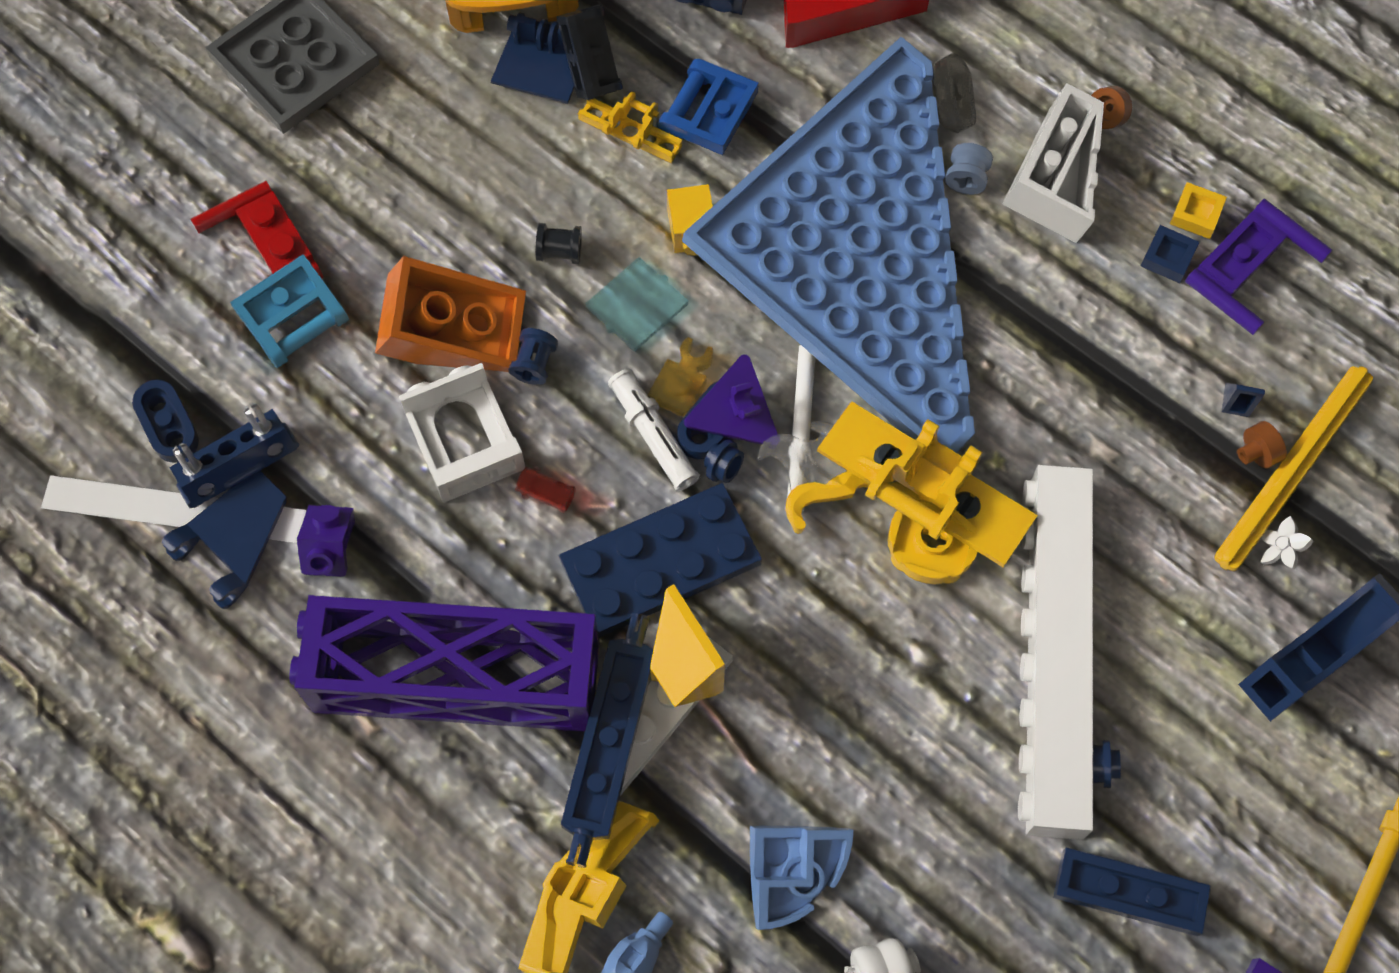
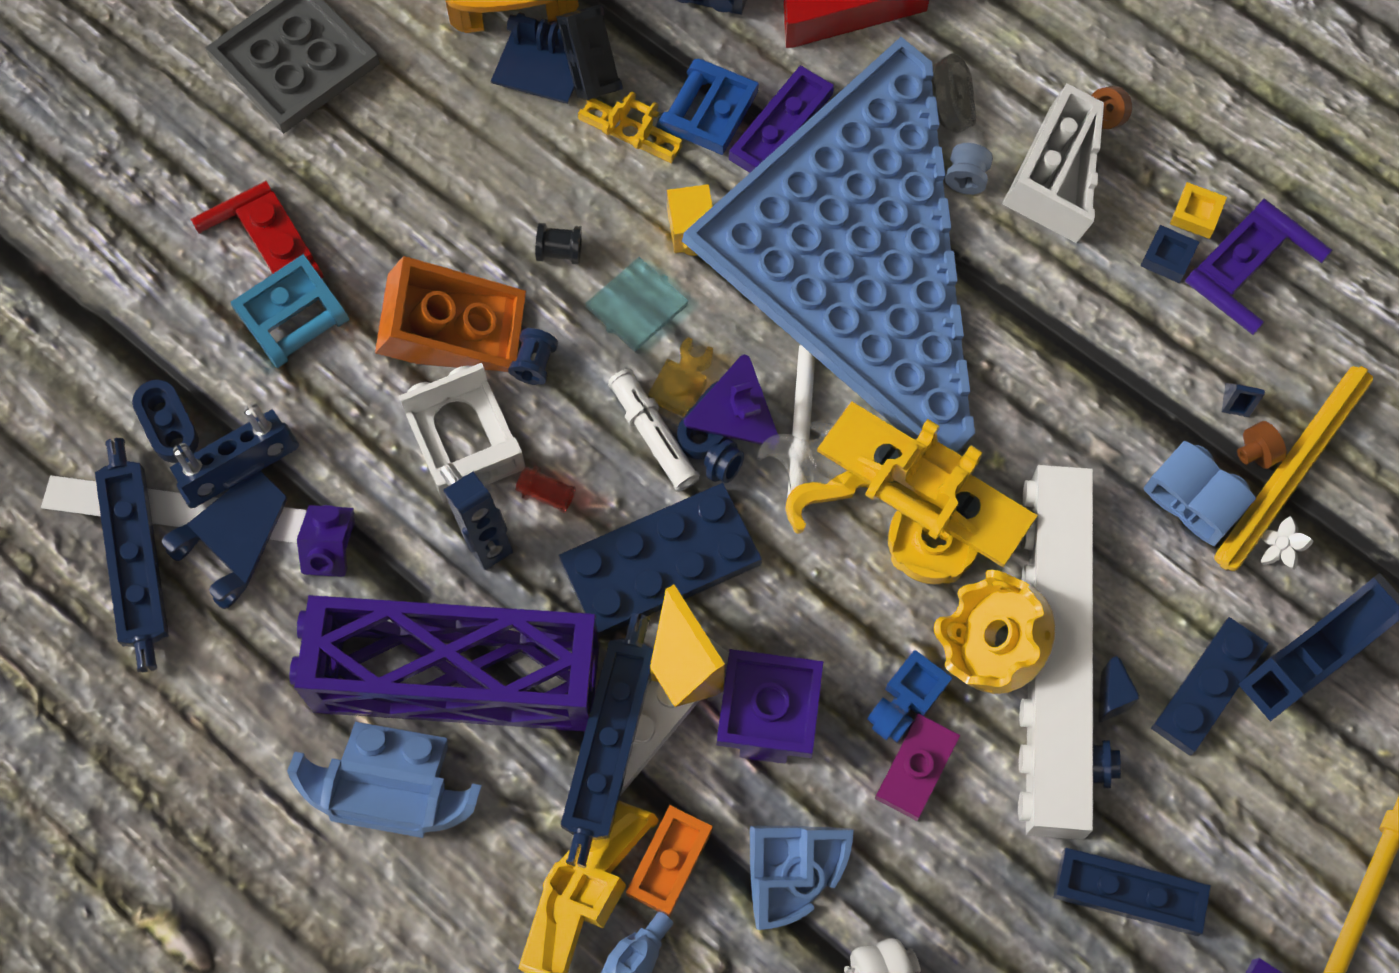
none -> dark blue plate [95,438,169,673]
none -> medium blue plate [287,722,482,838]
none -> dark blue piece [440,463,513,570]
none -> orange plate [626,805,713,917]
none -> dark purple panel [716,649,824,764]
none -> dark purple plate [729,65,834,173]
none -> blue plate [867,650,953,743]
none -> magenta plate [875,714,960,821]
none -> yellow plate [934,570,1055,694]
none -> dark blue slope [1098,656,1140,722]
none -> medium blue brick [1143,441,1256,546]
none -> dark blue plate [1151,617,1269,756]

